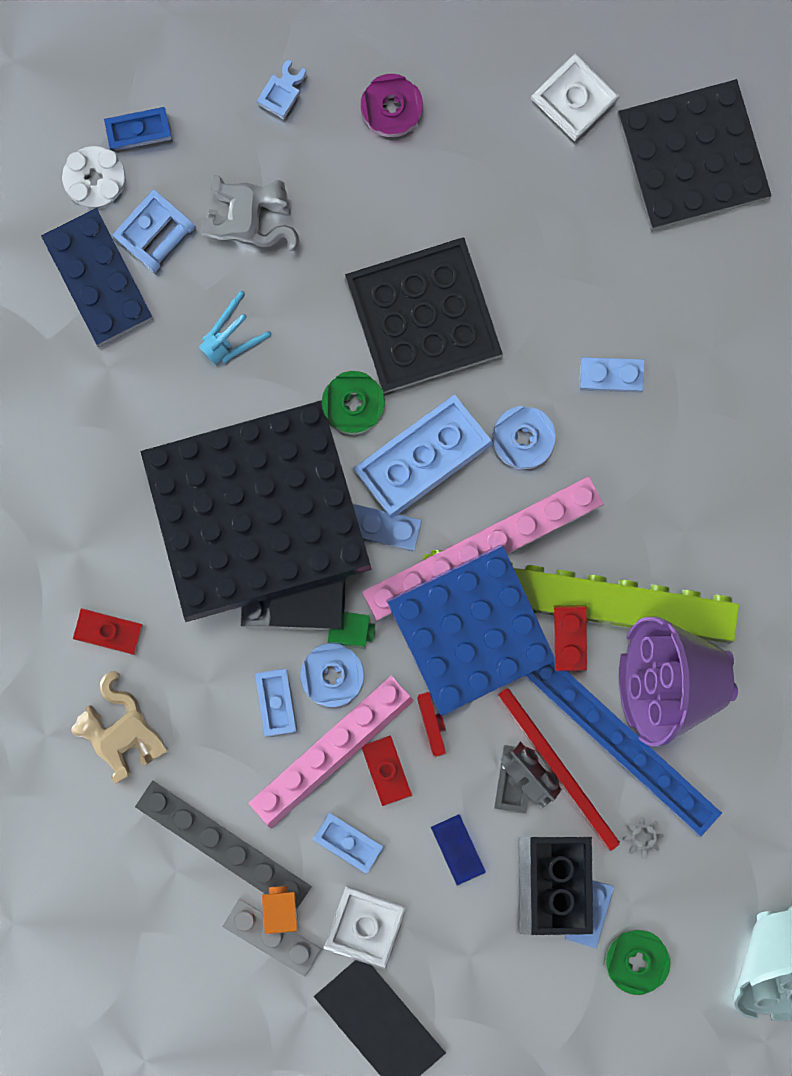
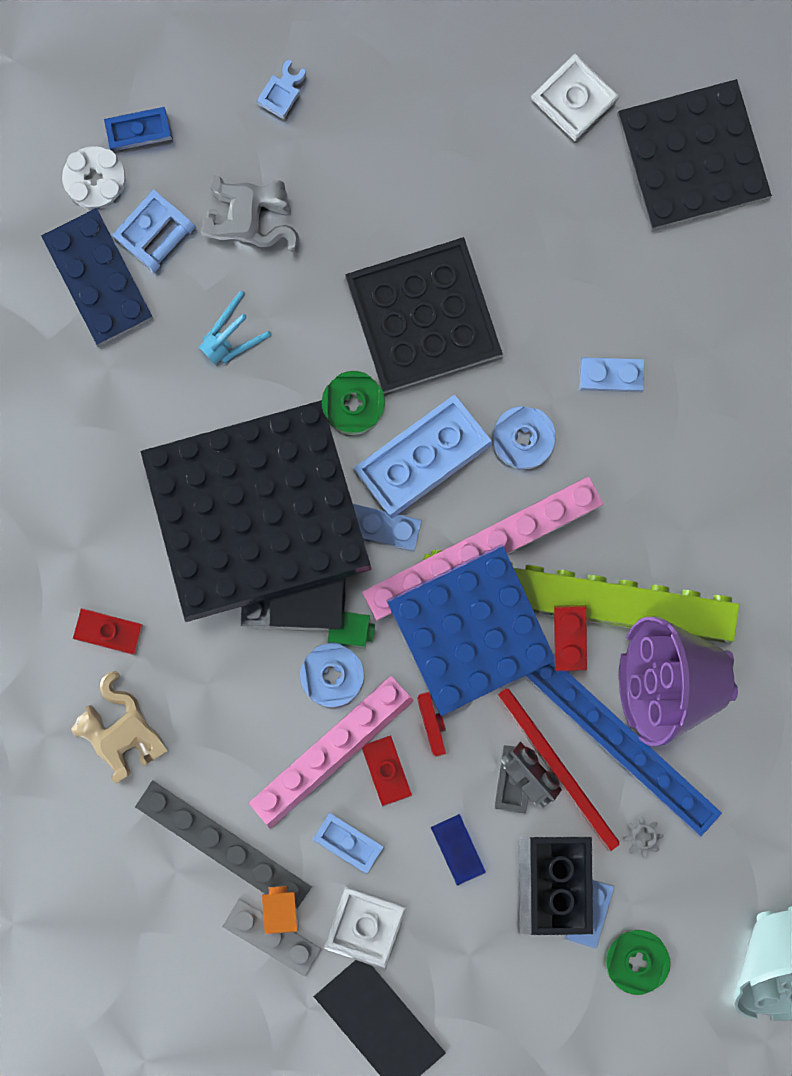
light blue plate [255,669,296,737] -> none
magenta plate [361,74,423,137] -> none

